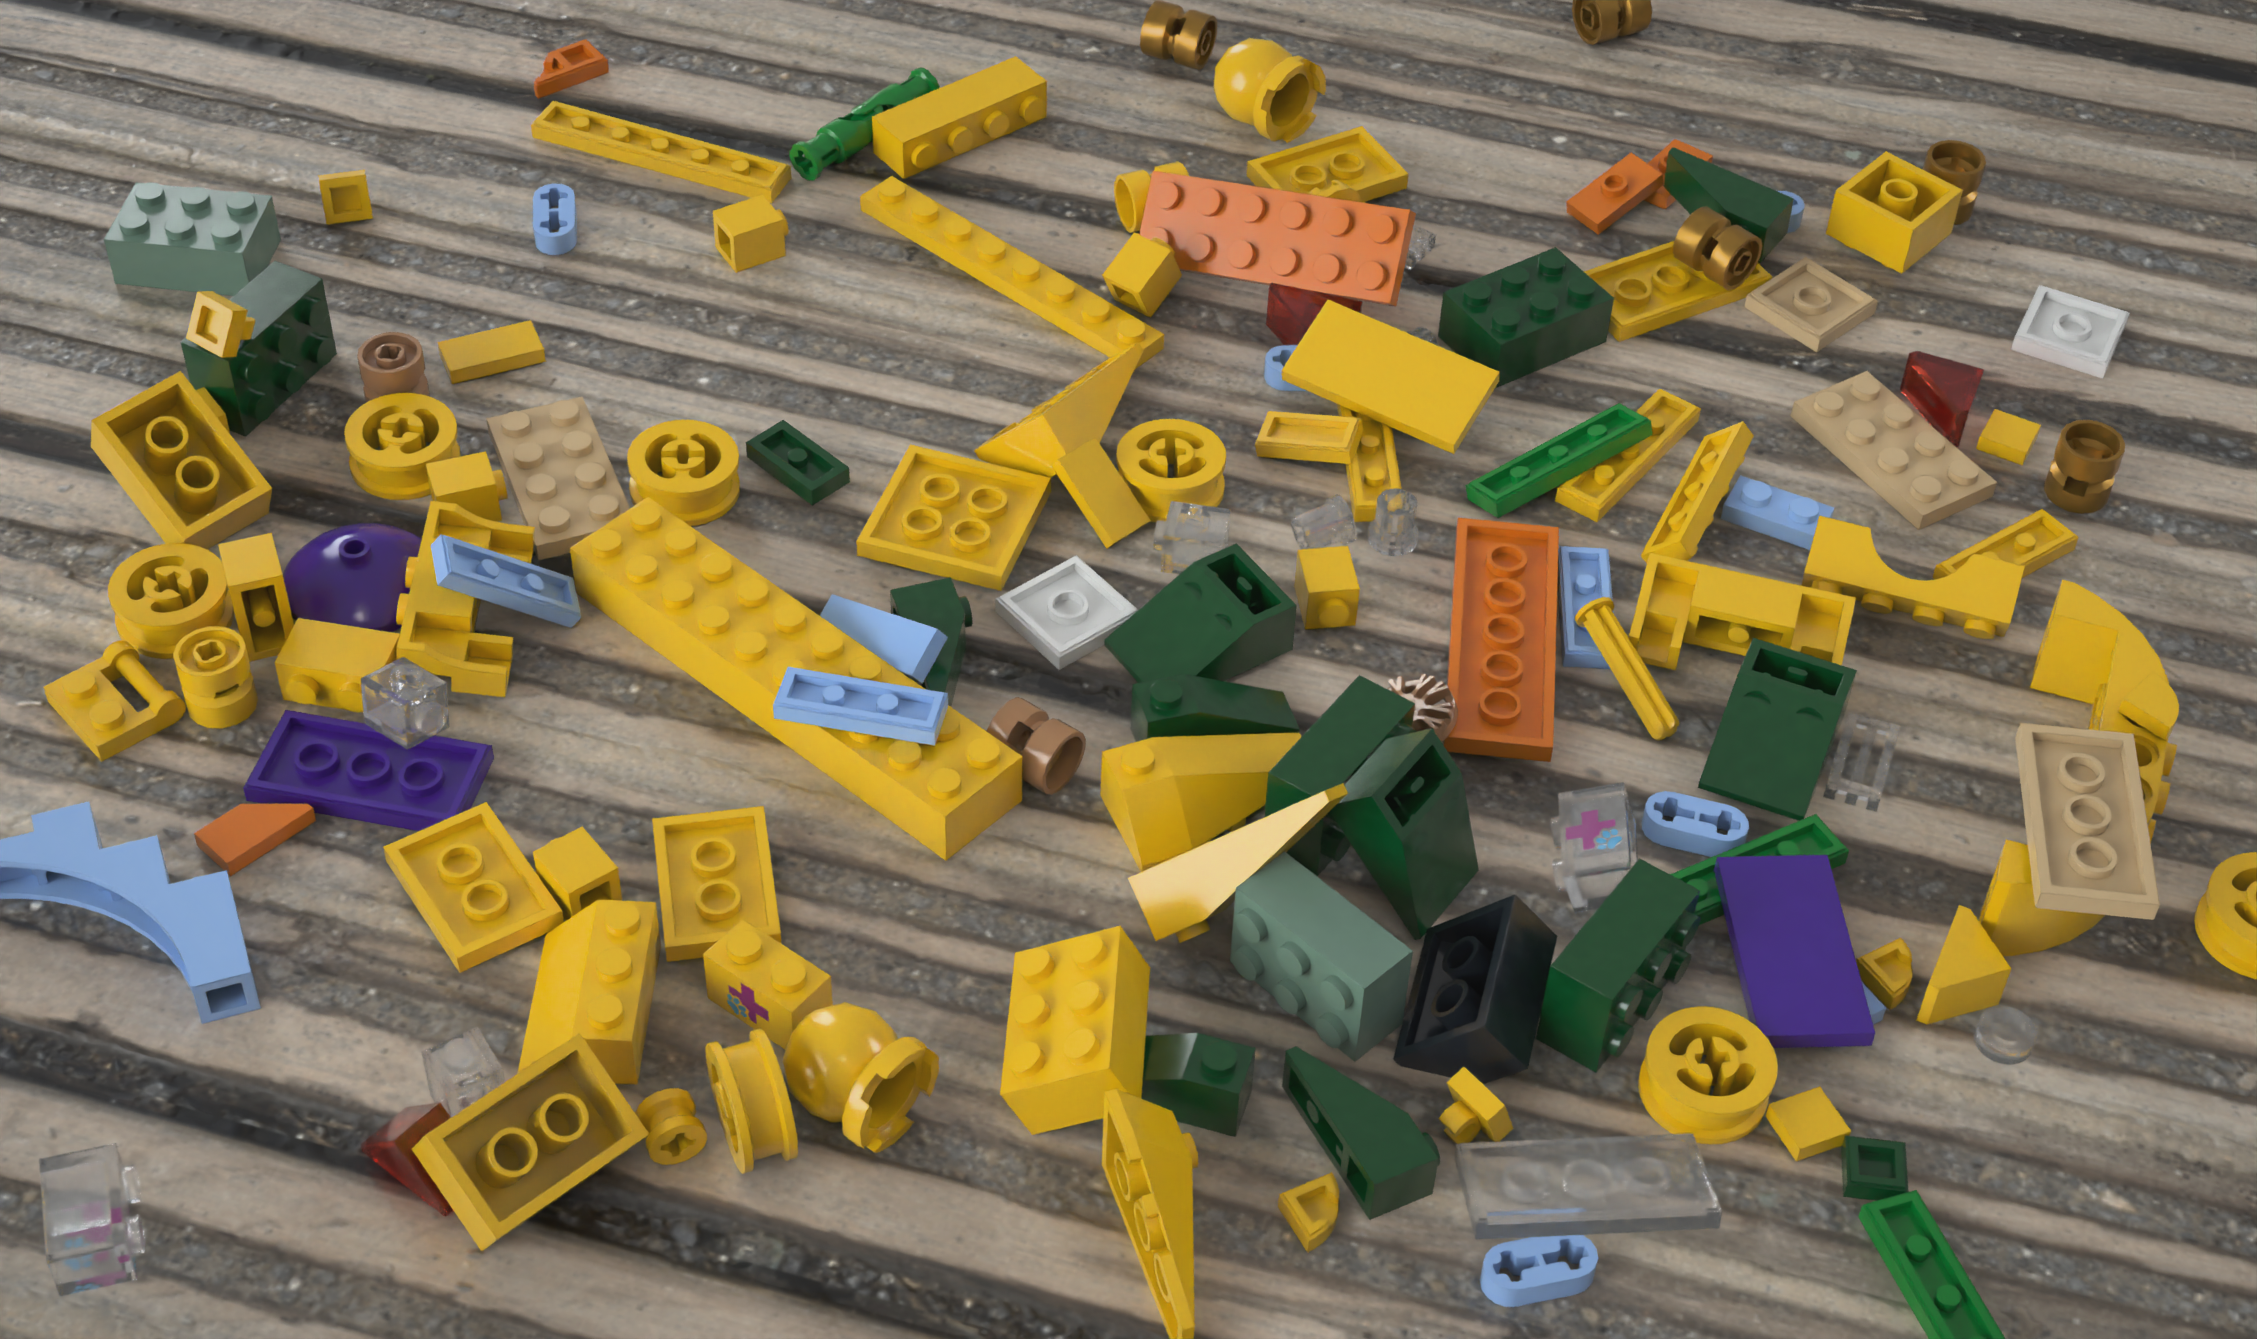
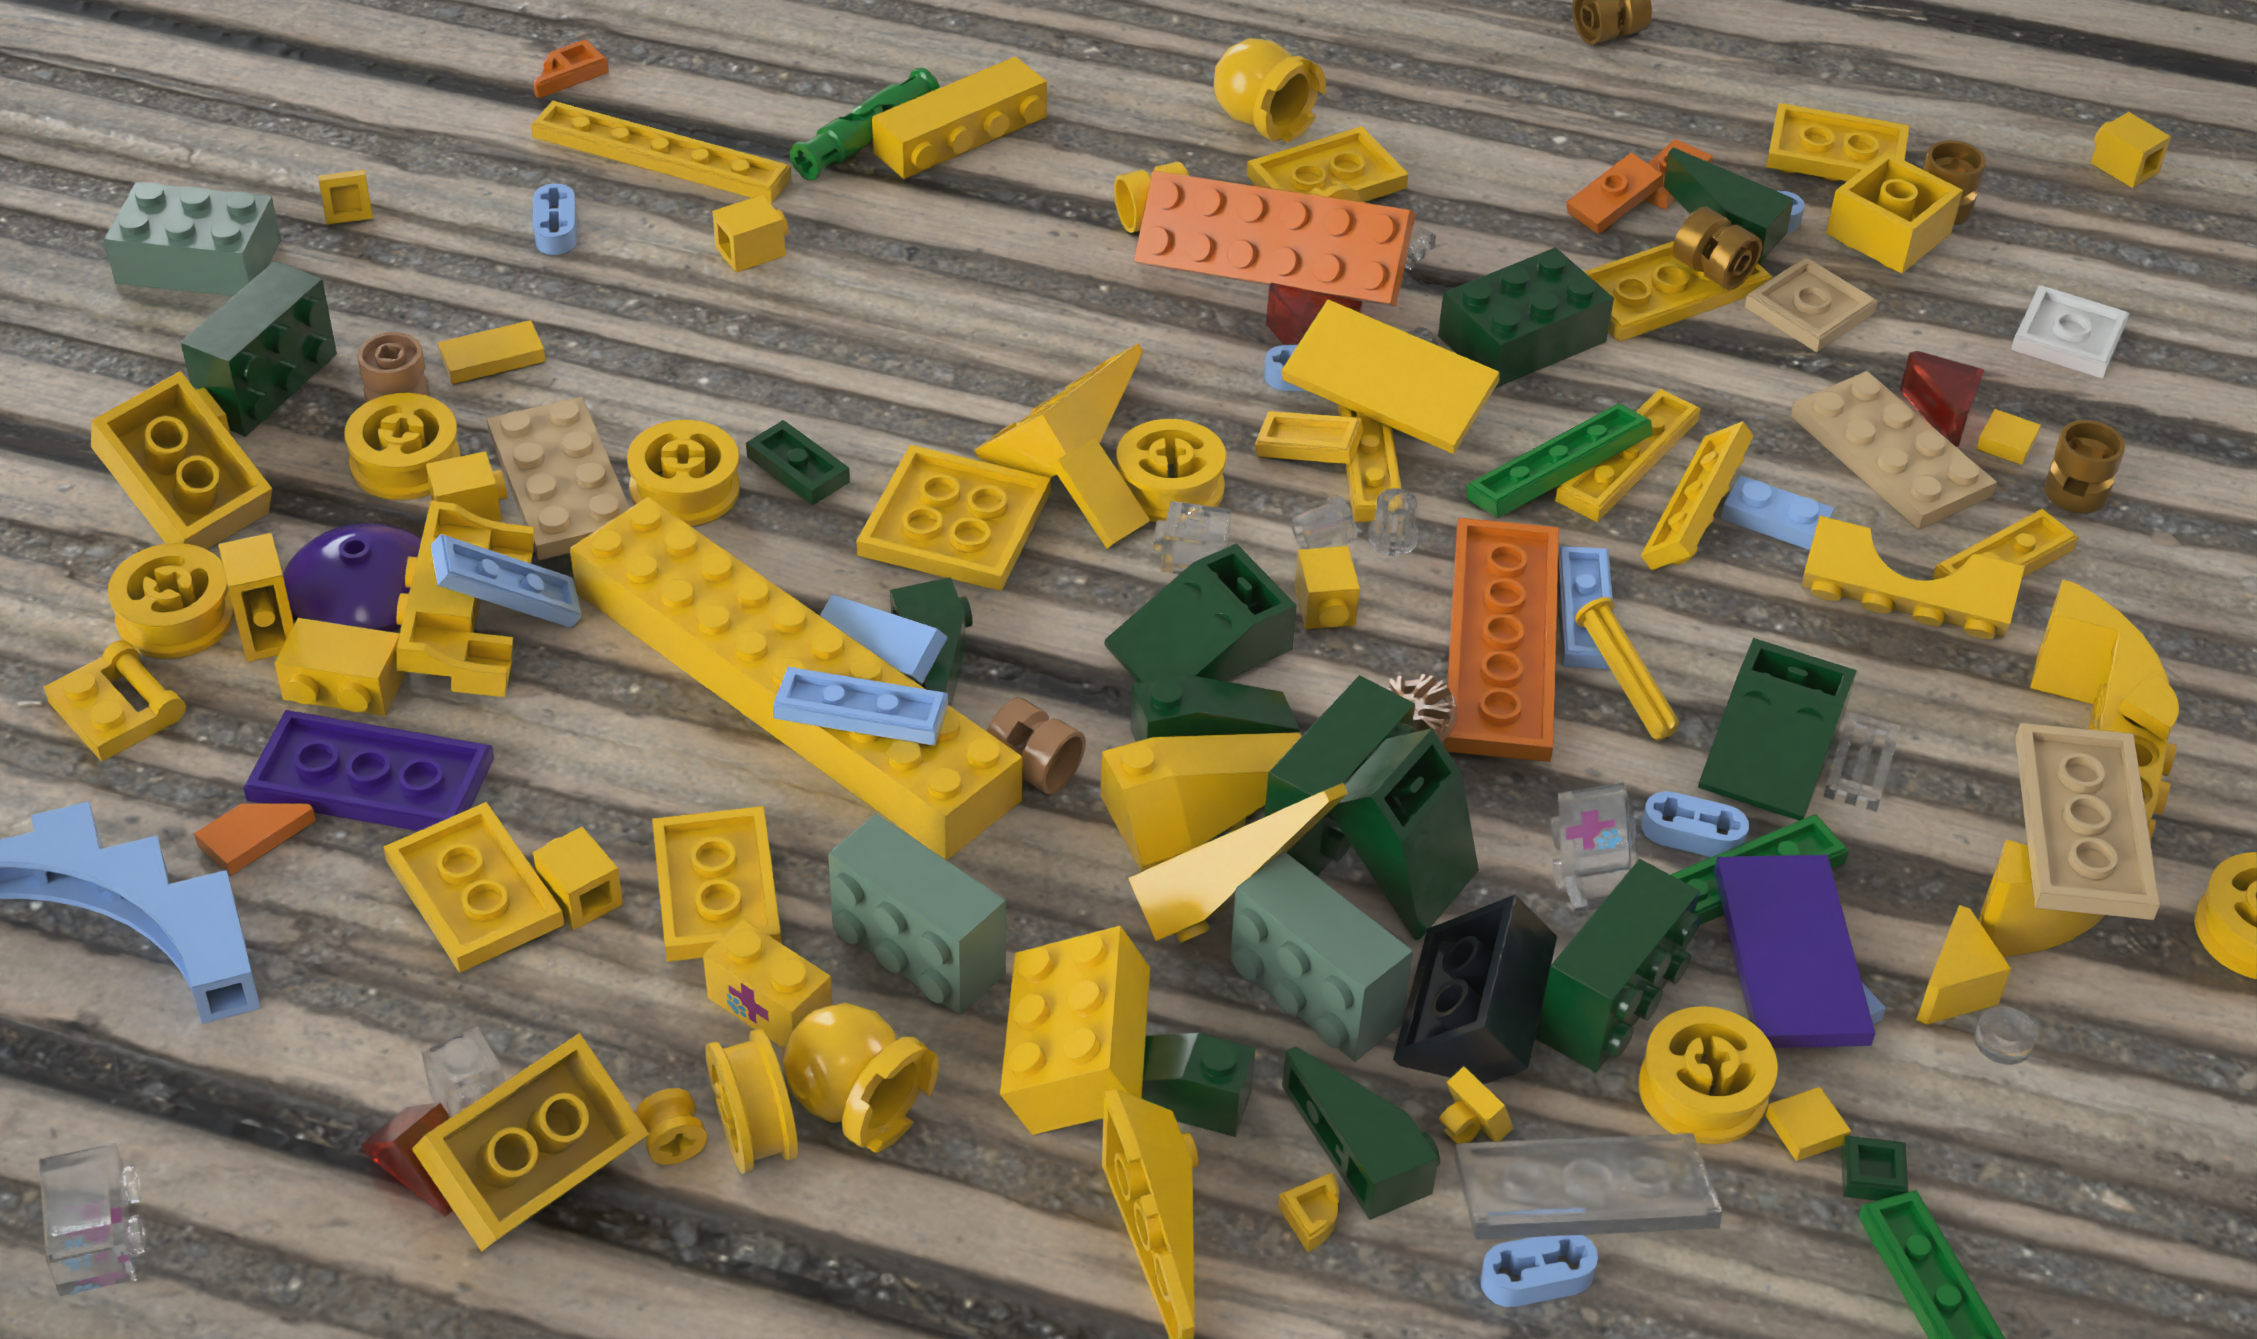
yellow wheel [173,626,258,729] -> none
yellow tile [186,291,256,358] -> none
clear brick [361,657,450,750] -> none
yellow slope [518,900,661,1085] -> none
yellow plate [860,176,1164,369] -> none
white tile [995,555,1138,670] -> none
yellow brick [1102,232,1182,318] -> none
pearl gold wheel [1140,0,1217,70] -> none
yellow bracket [1628,553,1856,670] -> none
yellow tile [1856,937,1913,1010] -> none
none -> sand green brick [828,814,1006,1015]
none -> yellow plate [1766,103,1909,181]
none -> yellow brick [2091,112,2171,188]

